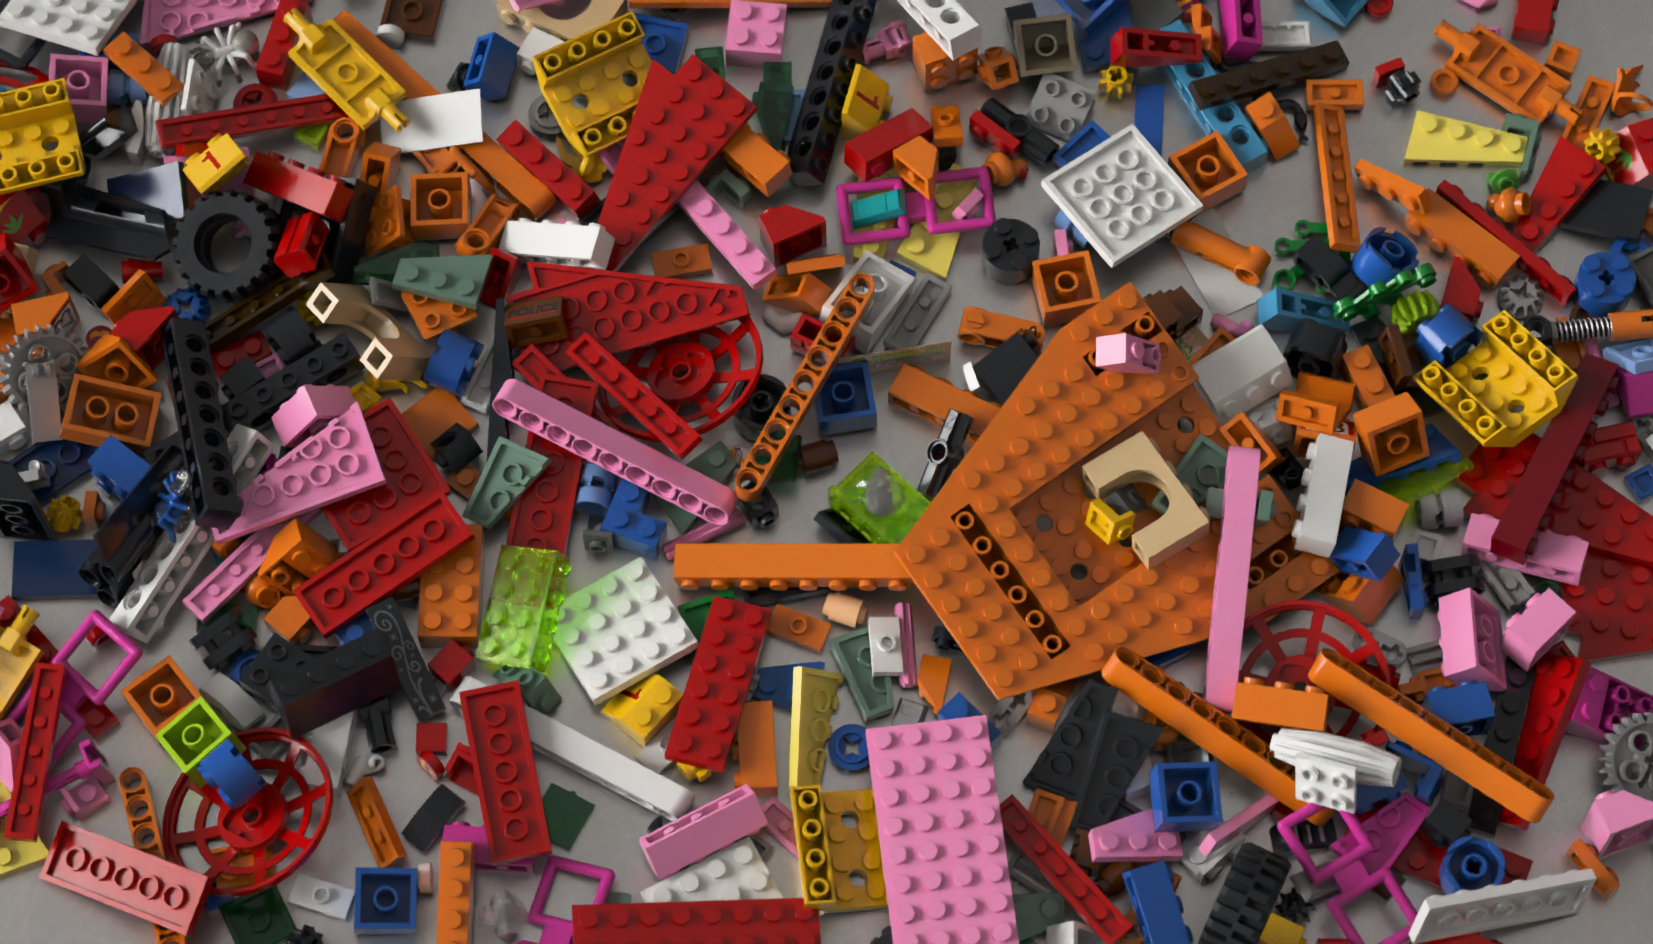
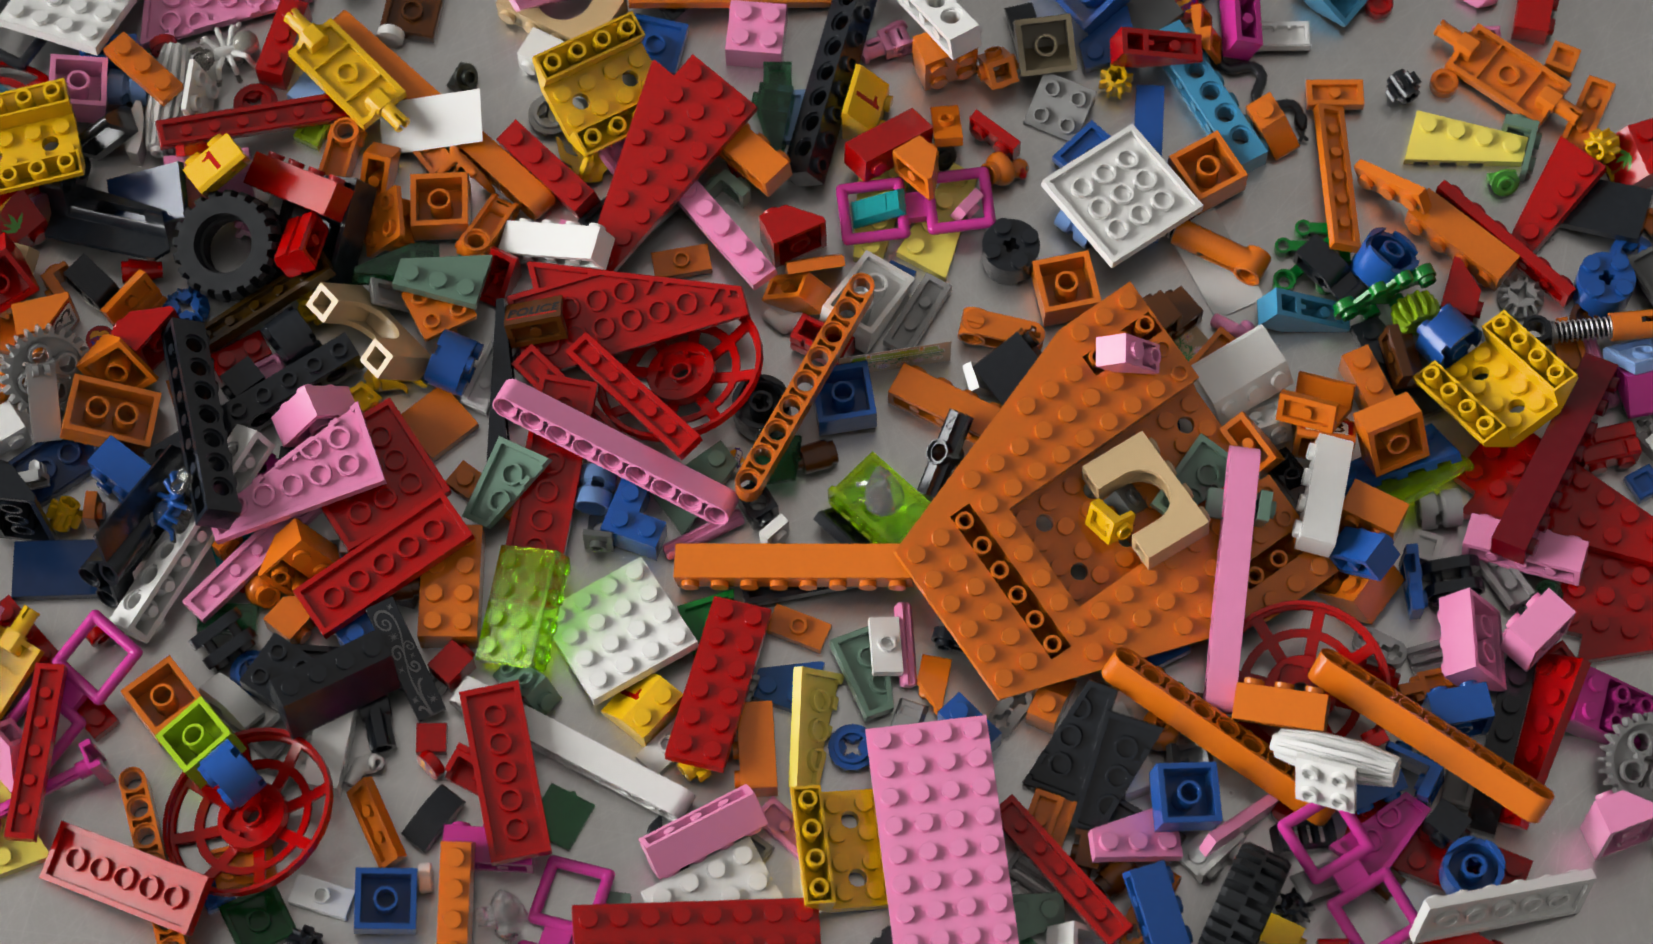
bright pink bracket [60,775,111,822] -> none
black brick [430,422,483,474] -> none
blue brick [463,32,520,102] -> none
clear green plate [695,46,726,80] -> none
light nougat brick [822,591,869,628] -> none
black piece [980,97,1059,166] -> none
bright pink plate [1053,229,1073,257] -> none
dark brown plate [1188,40,1350,111] -> none
black brick [1283,318,1347,379] -> none
red tile [1372,58,1405,89] -> none
orange animal [1486,187,1531,223] -> none
orange plate [1566,838,1621,901] -> none
orange piece [1610,64,1653,116] -> none
none -> white plate [759,513,790,543]

